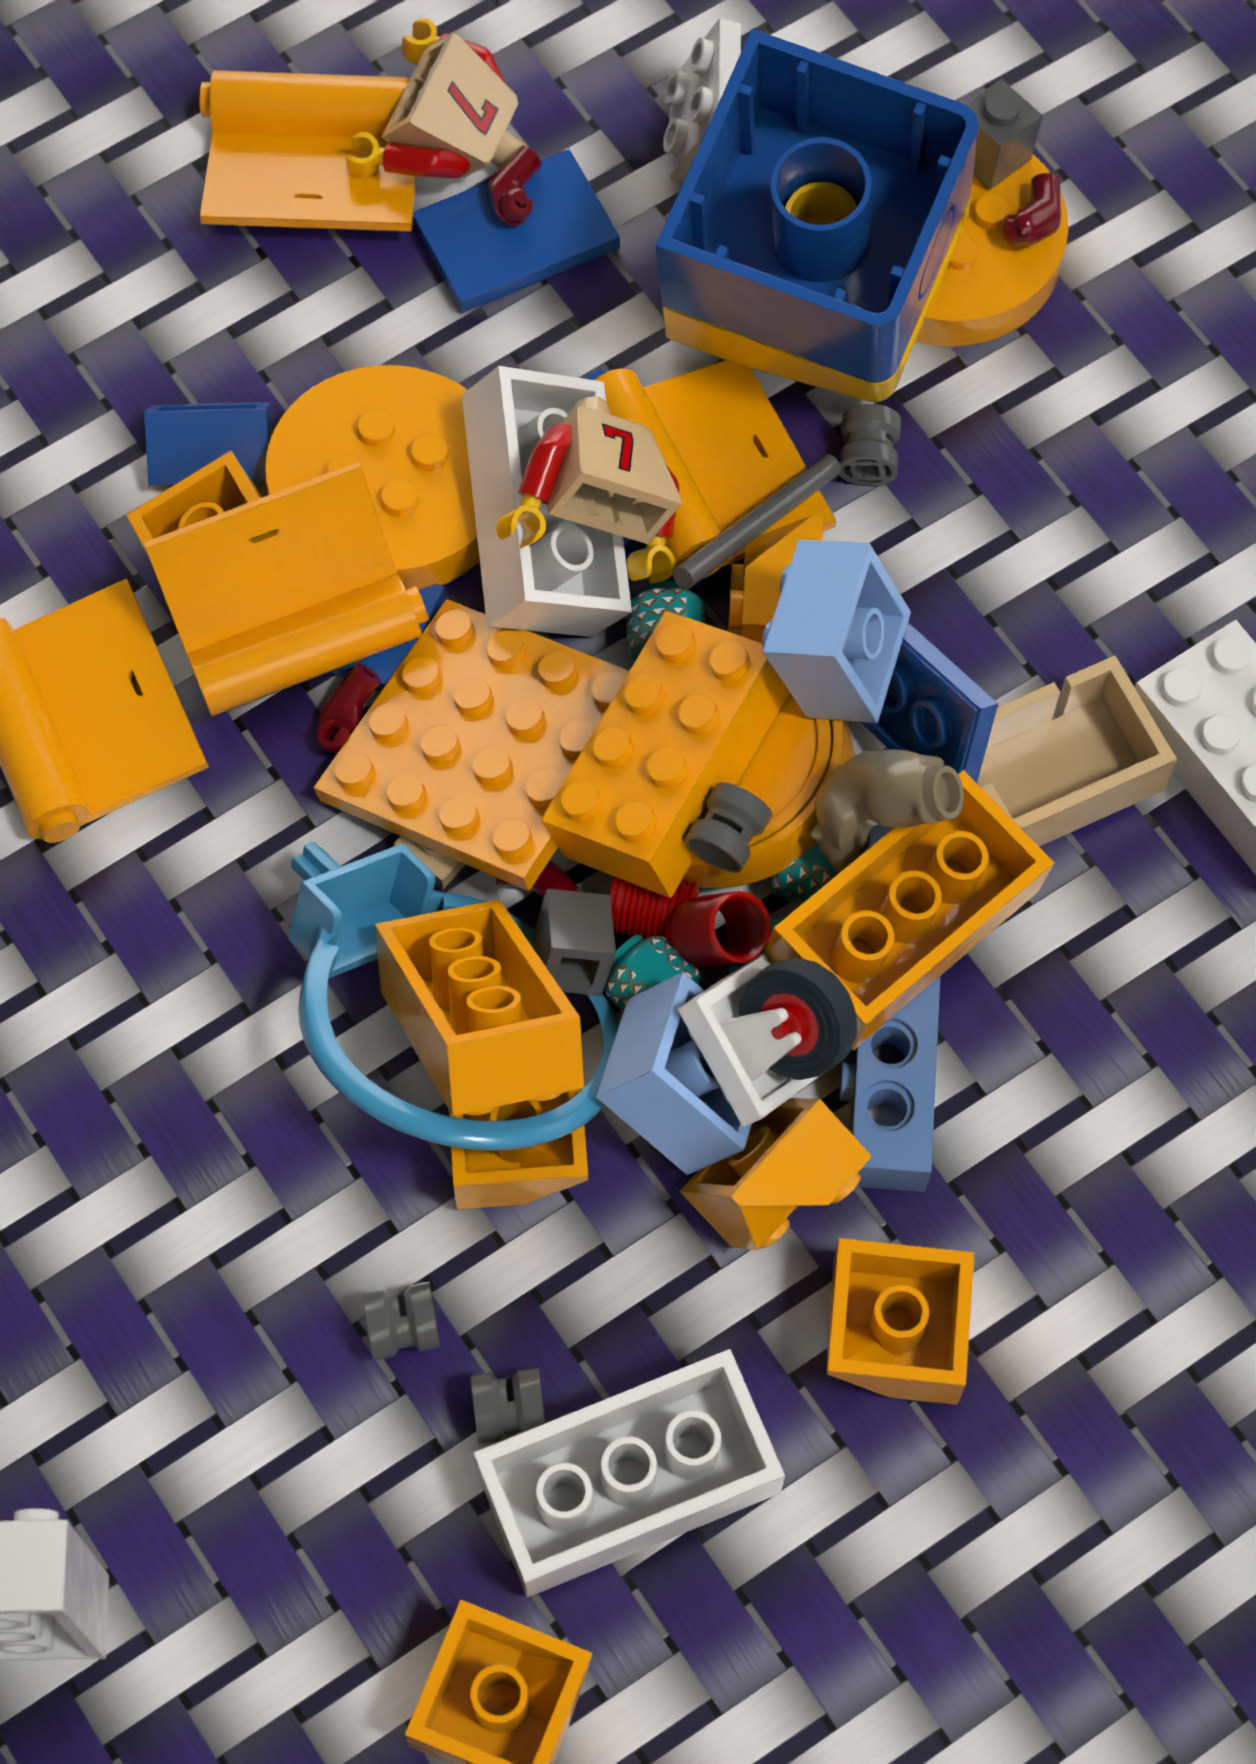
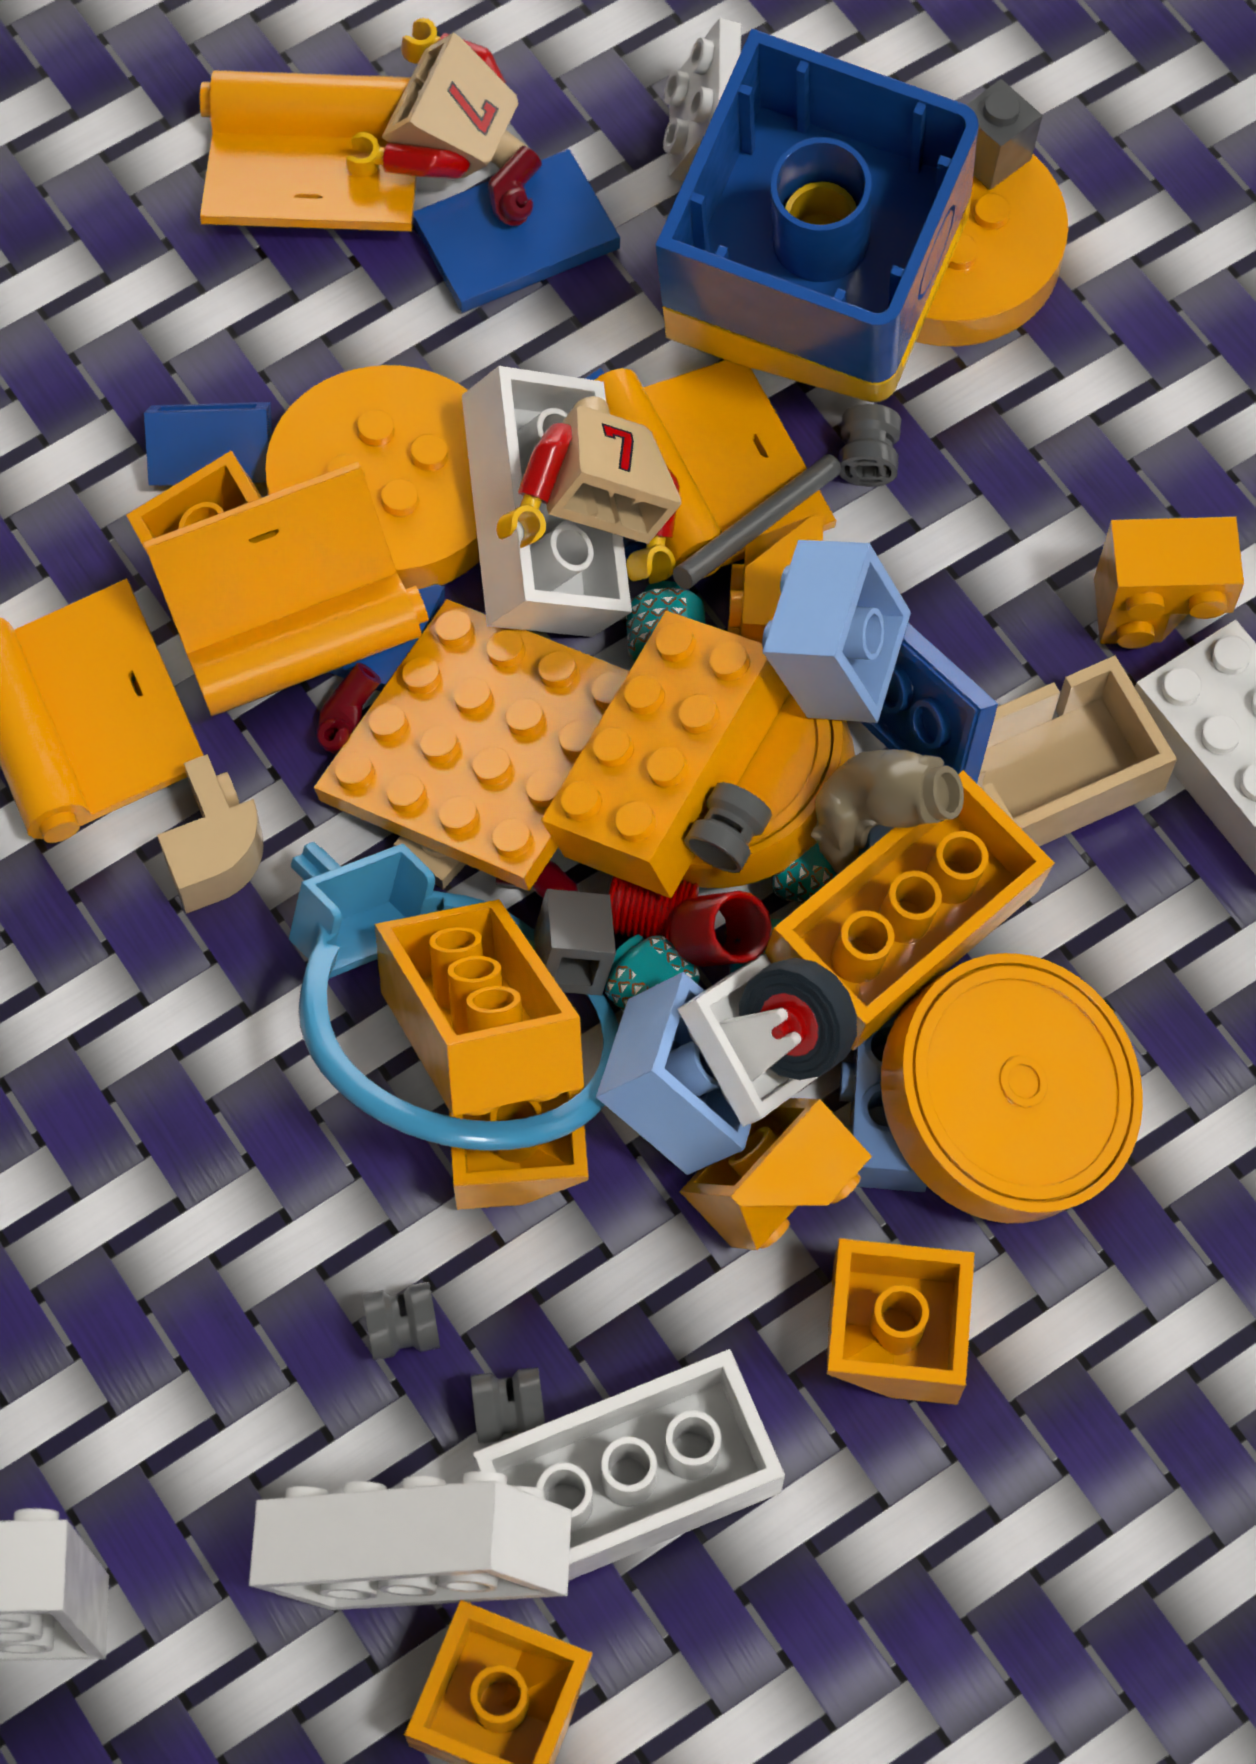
dark red arm [1001,173,1061,247] -> none
none -> tan brick [157,754,264,914]
none -> white brick [249,1471,572,1610]
none -> light orange brick [881,953,1143,1223]
none -> light orange slope [1094,517,1244,649]

